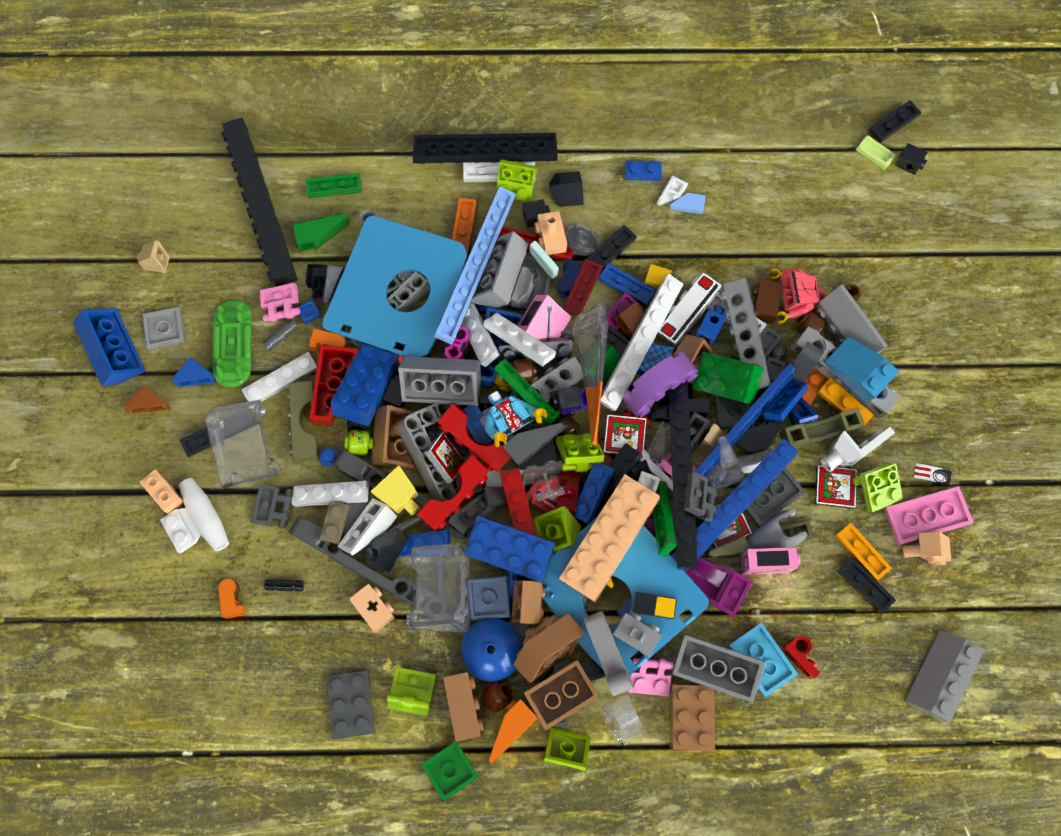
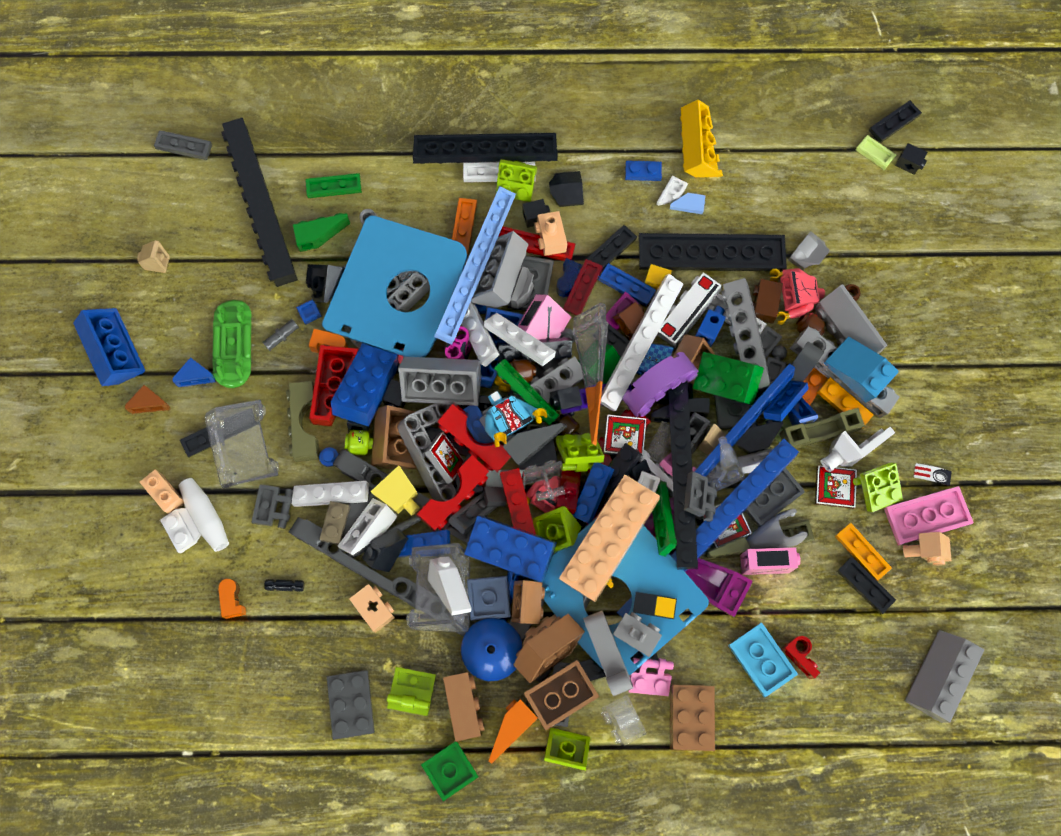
light grey tile [142,307,186,350] -> none
white plate [242,352,317,407] -> none
bright pink plate [260,283,300,322] -> none
reddish brown head [482,681,512,712] -> none
light aqua tile [529,241,559,279] -> none
clear tile [565,223,600,255] -> none
light grey slope [673,634,767,703] -> none
none -> dark grey plate [154,130,212,160]
none -> white slope [428,556,471,615]
none -> black plate [638,233,787,271]
none -> yellow wedge [680,100,723,177]
none -> light grey slope [788,232,830,271]

